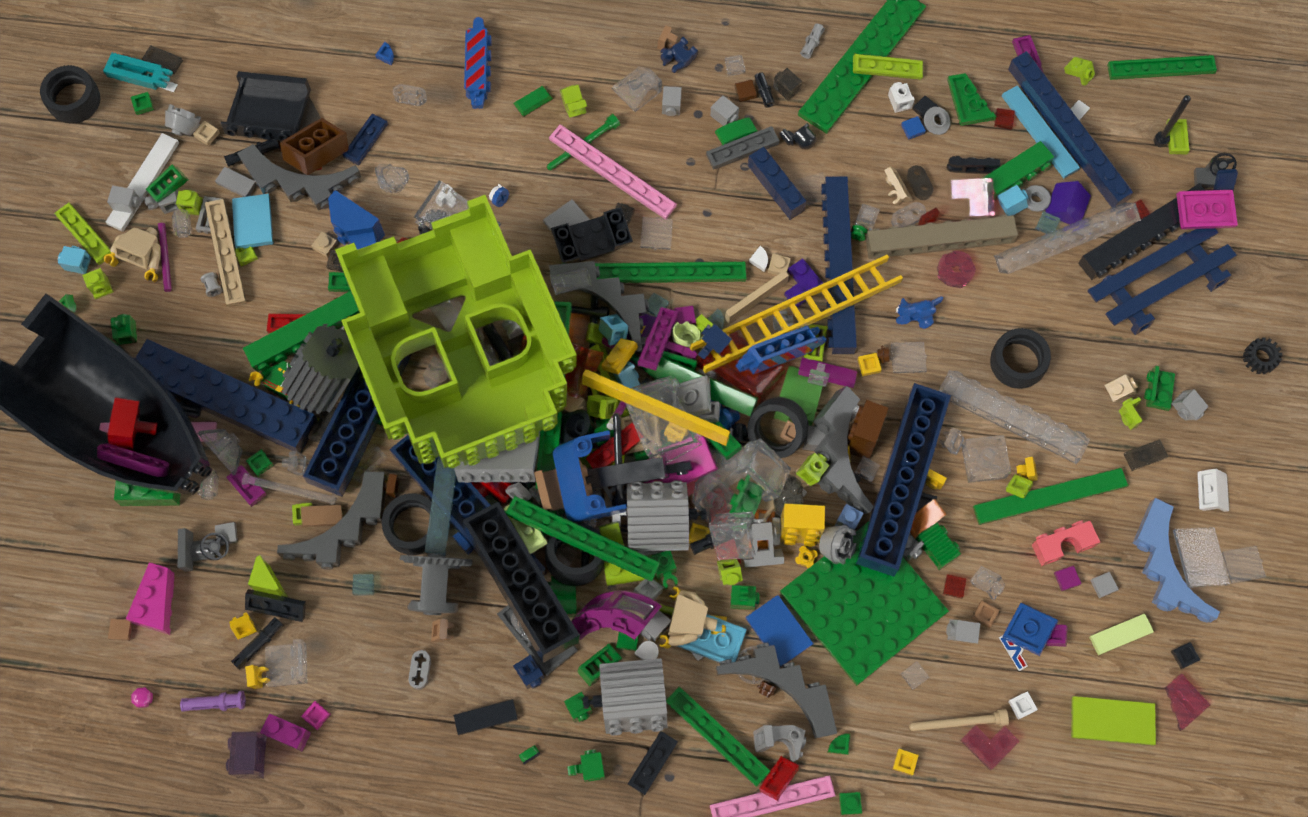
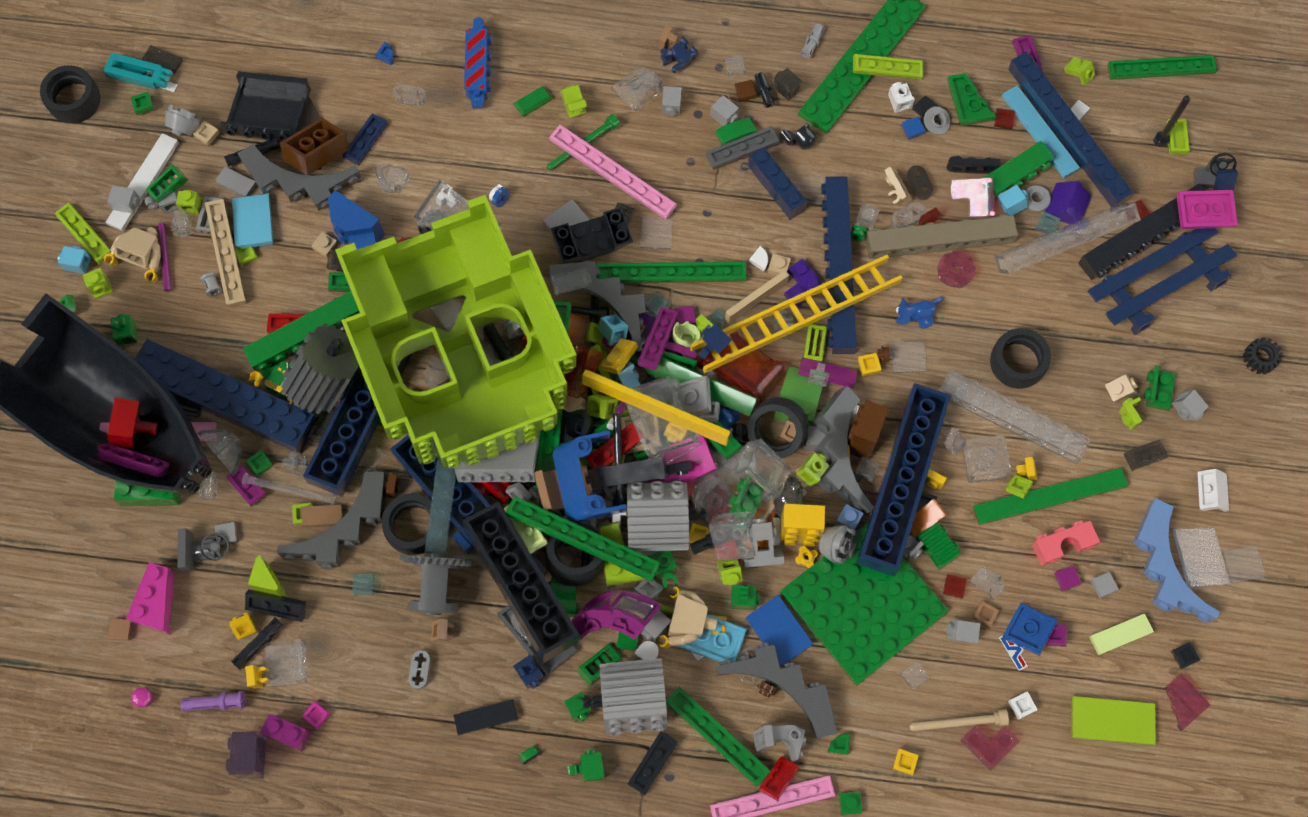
blue hinge [736,326,827,374] -> none

